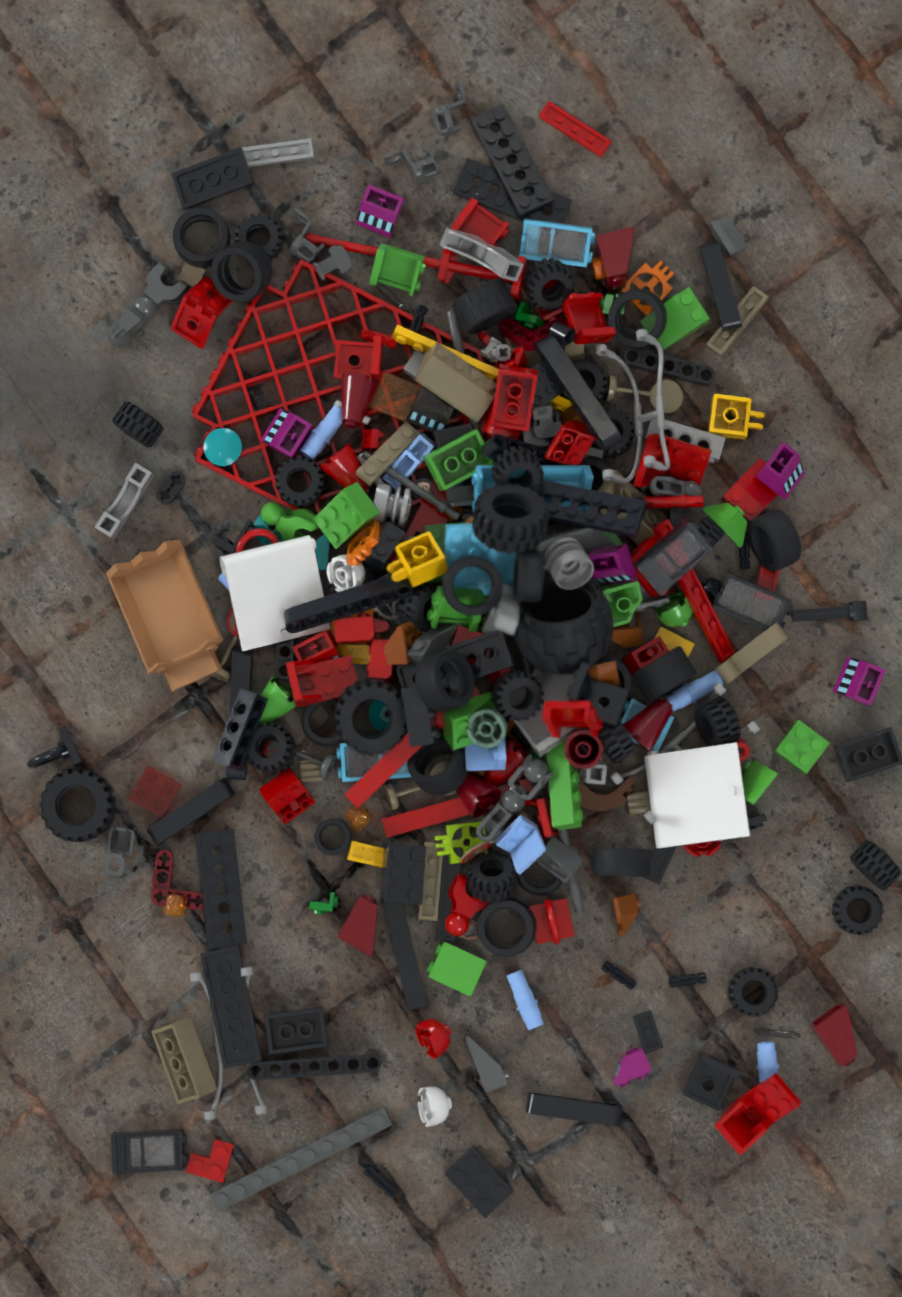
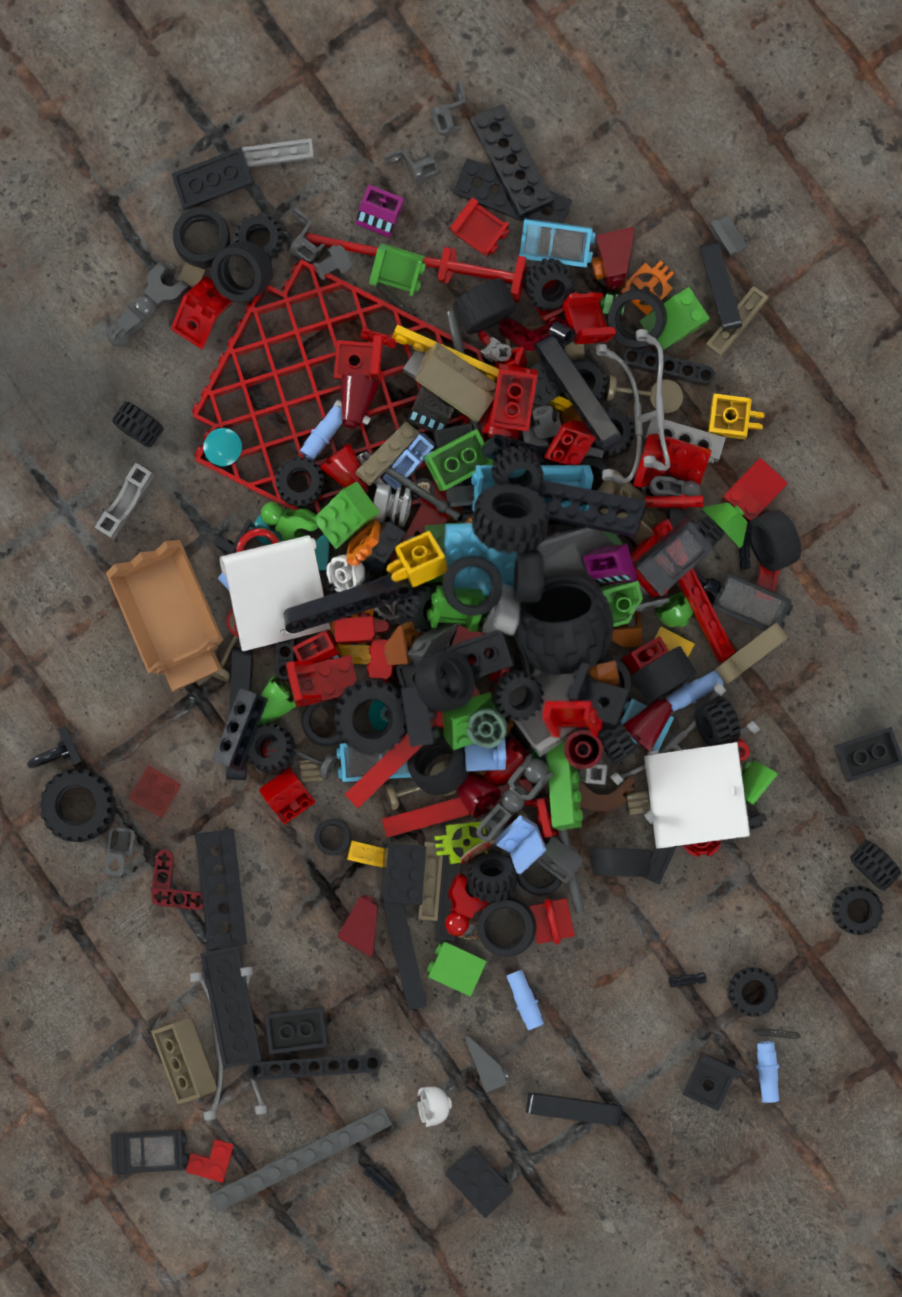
black beam [146,778,235,846] -> none
black beam [156,471,186,505] -> none
clear orange piece [162,895,187,917] -> none
magenta slope [260,408,313,459] -> none
green bracket [309,892,338,915] -> none
clear orange piece [345,805,373,833] -> none
red tile [361,429,384,450] -> none
clear orange plate [370,372,420,422] -> none
black axle [410,305,428,334] -> none
red cylinder [415,1019,451,1059] -> none
light grey arch [440,227,524,282] -> none
green bracket [515,302,544,330] -> none
red tile [538,101,612,158] -> none
light grey wheel [543,537,594,590] -> none
black axle [601,961,637,990] -> none
dark orange slope [611,893,641,936] -> none
magenta slope [612,1046,652,1088] -> none
black plate [632,1010,663,1054] -> none
red bracket [714,1073,802,1155] -> none
magenta slope [756,442,805,500] -> none
bright green brick [773,720,830,774] -> none
black axle [791,601,868,622] -> none
dark red slope [809,1002,858,1067] -> none
magenta slope [832,657,886,707] -> none

